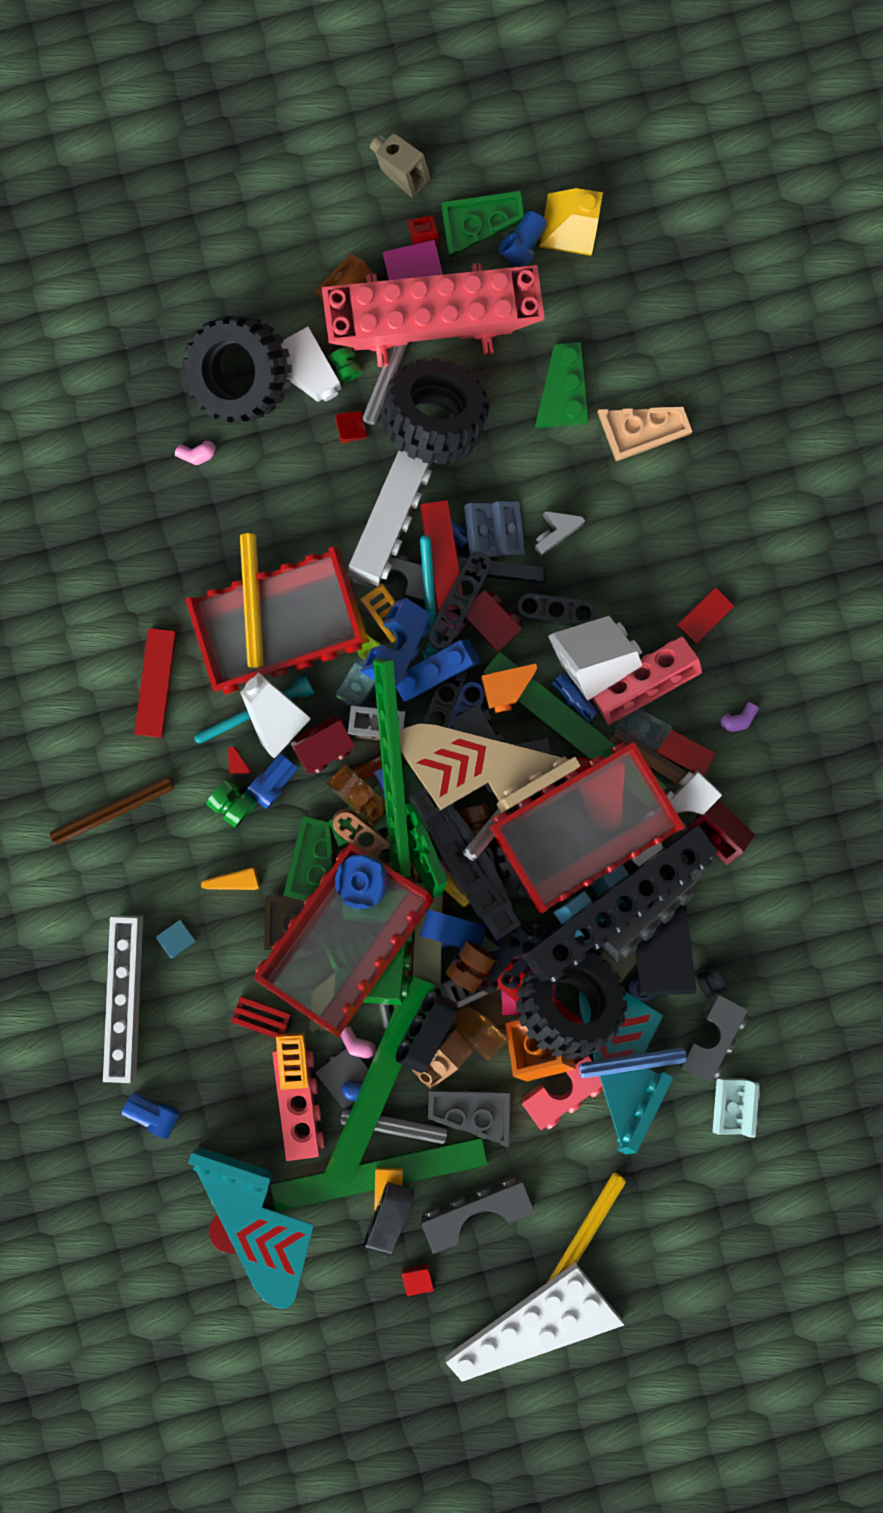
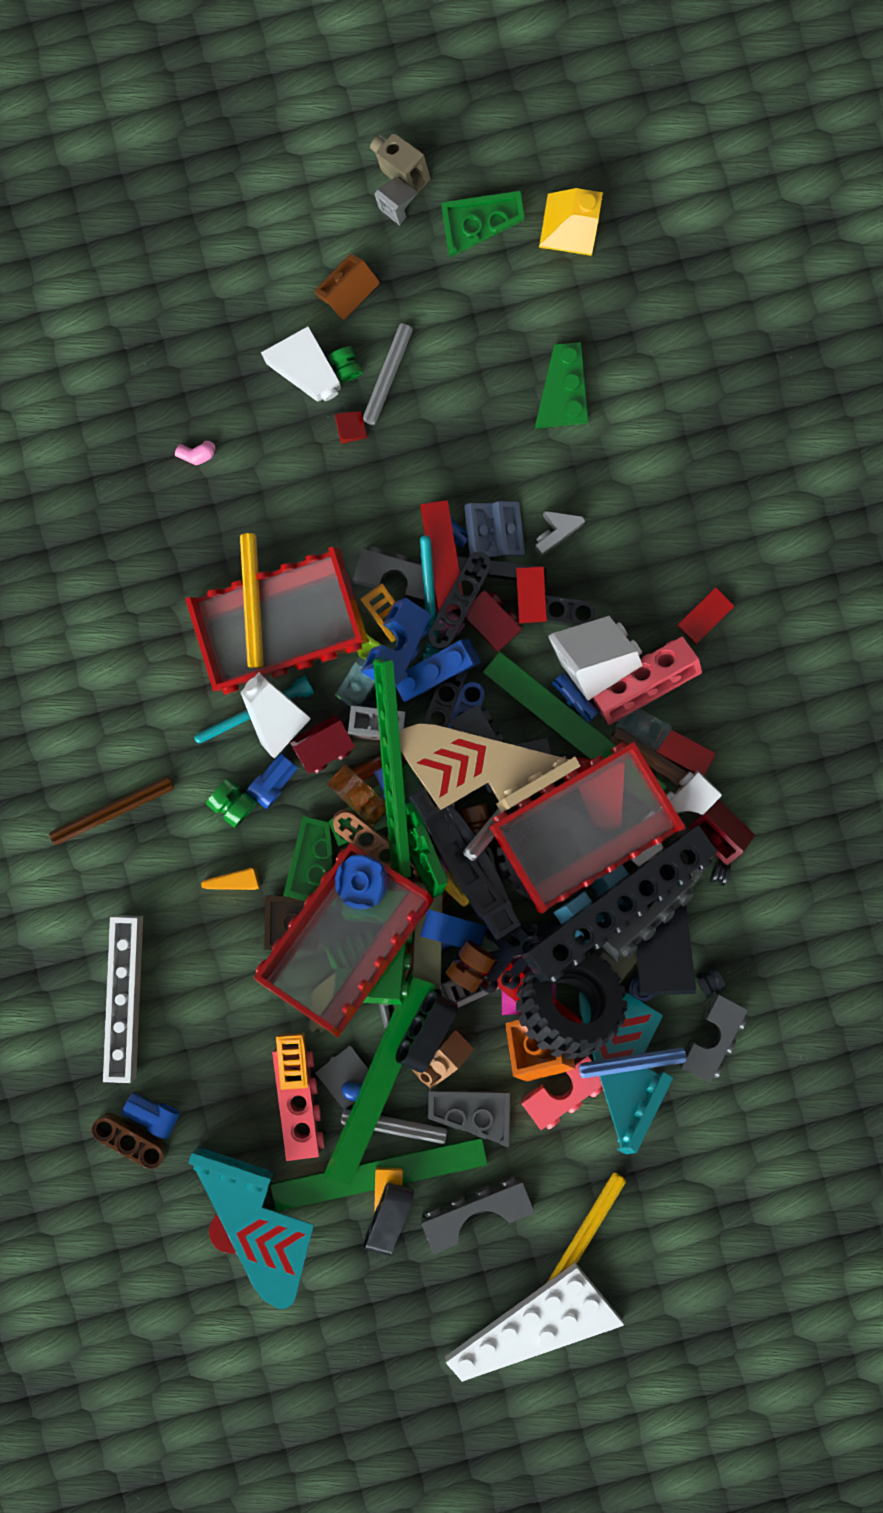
red tile [135,628,176,738] -> none
medium azure slope [156,920,196,959] -> none
black tyre [182,316,292,423] -> none
red slope [228,746,253,774] -> none
red tile [231,996,291,1038] -> none
coral piece [322,263,545,367] -> none
bright pink arm [340,1026,376,1058] -> none
white brick [348,451,436,586] -> none
black tyre [381,358,489,464] -> none
dark pink slope [382,240,443,280] -> none
red slope [402,1263,434,1296] -> none
red slope [407,215,440,248] -> none
clear orange slope [451,1004,509,1061] -> none
orange slope [481,664,537,714] -> none
blue piece [499,211,547,267] -> none
light nougat wing [597,407,692,462] -> none
light aqua bracket [713,1078,760,1137] -> none
medium lavender arm [721,702,760,732] -> none
none -> reddish brown beam [91,1113,168,1169]
none -> light grey slope [374,177,417,226]
none -> red tile [516,567,547,623]
none -> black bush [710,860,731,886]

